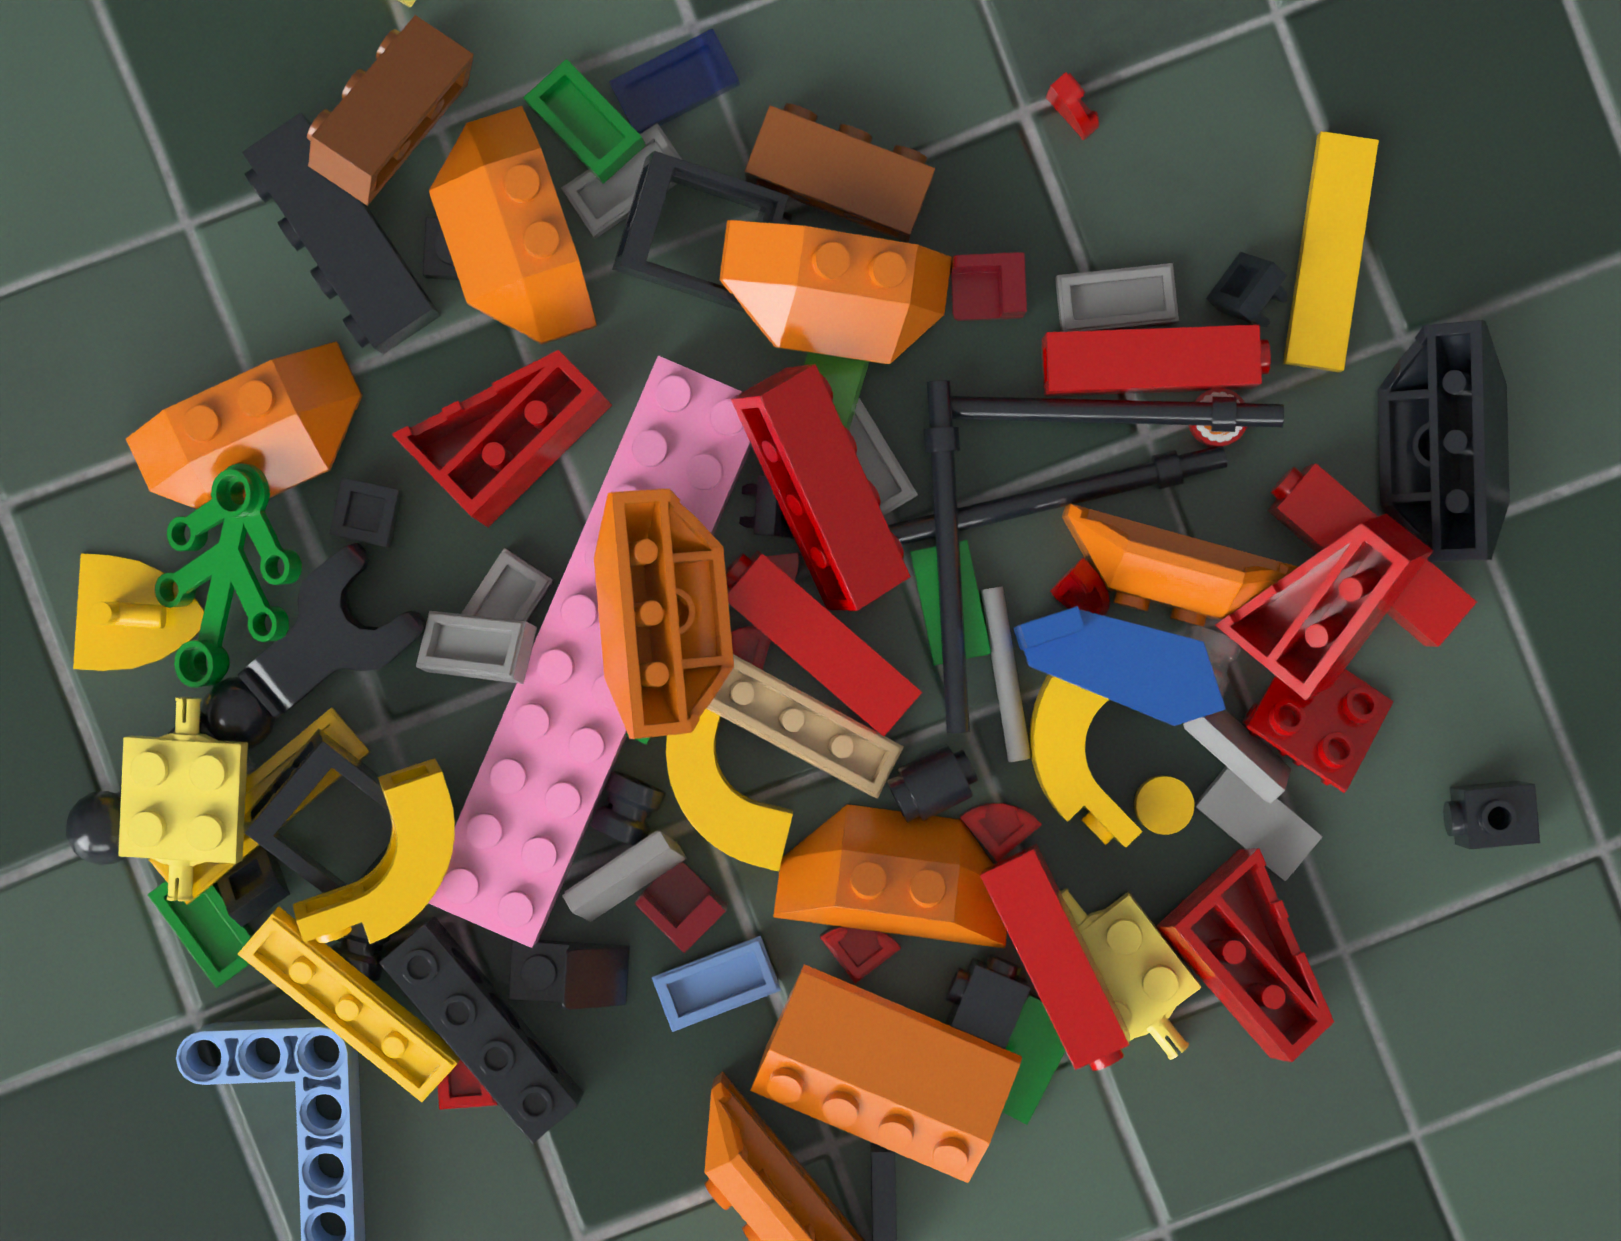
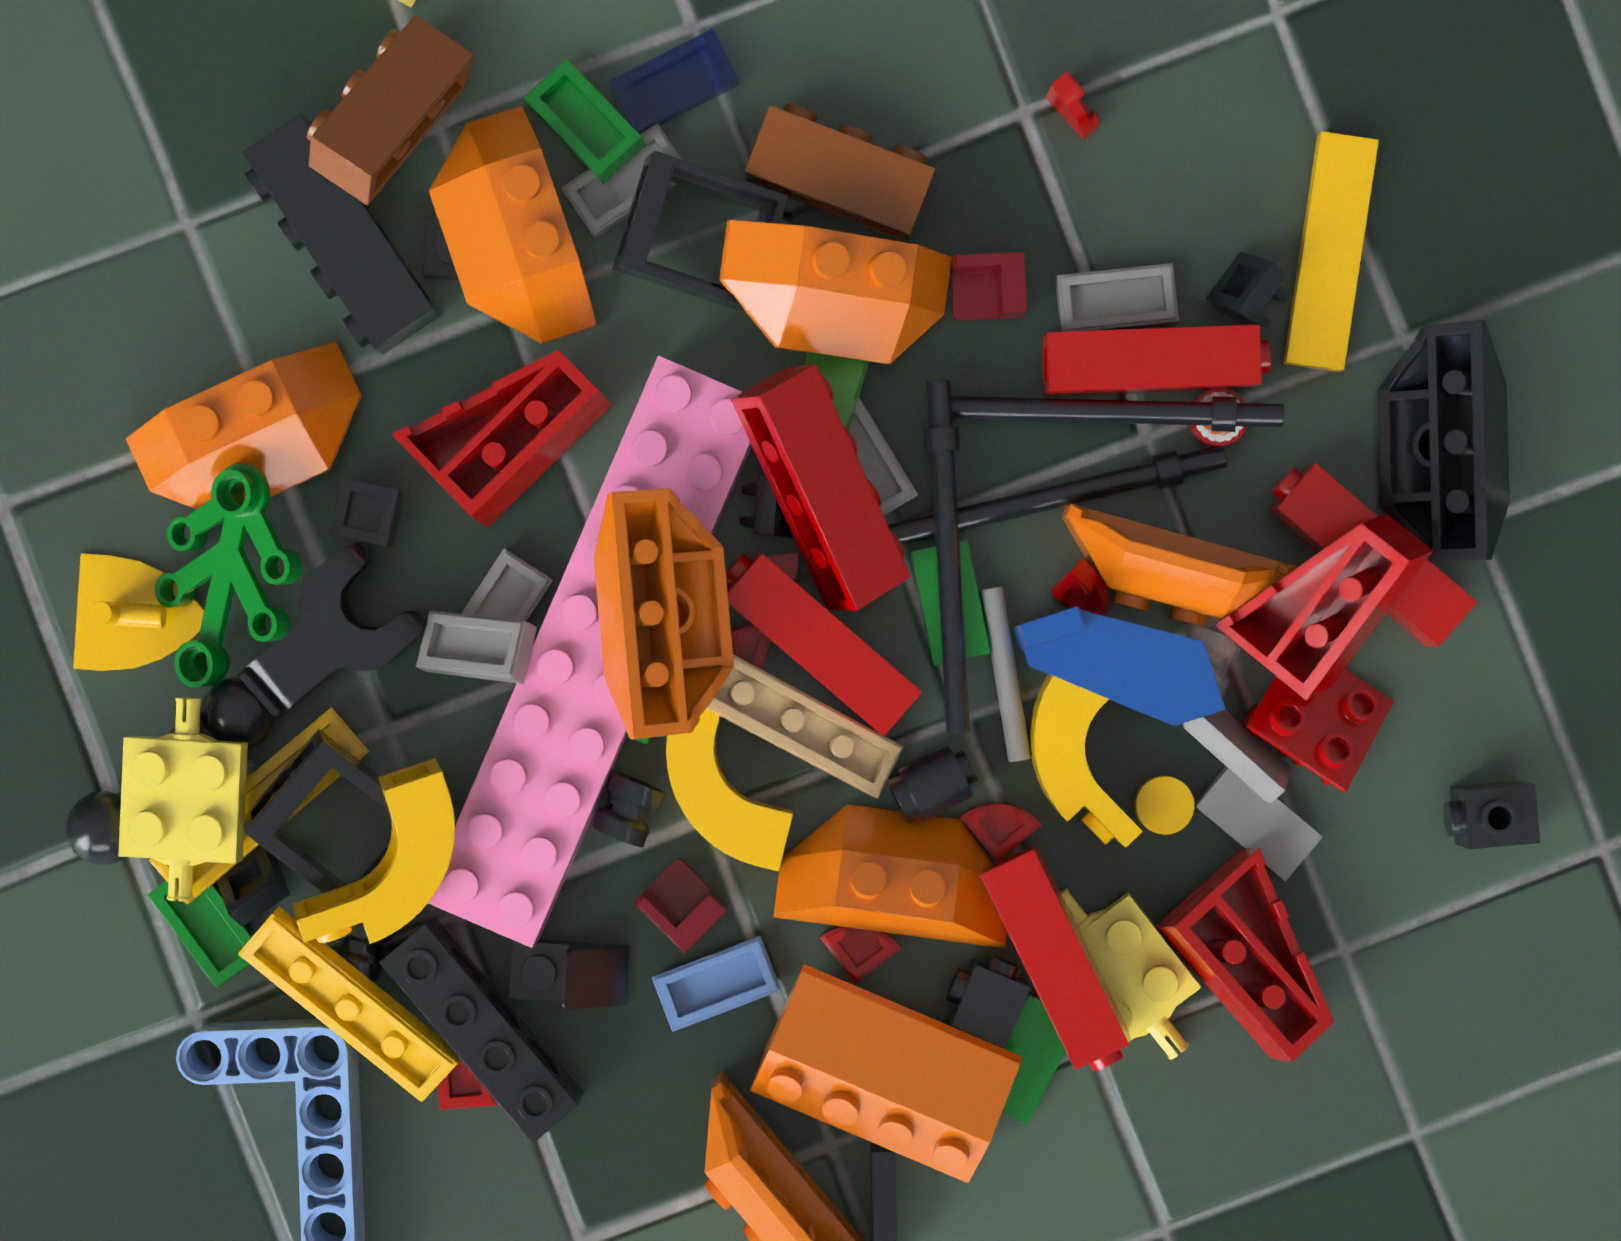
light grey tile [562,831,687,922] -> none

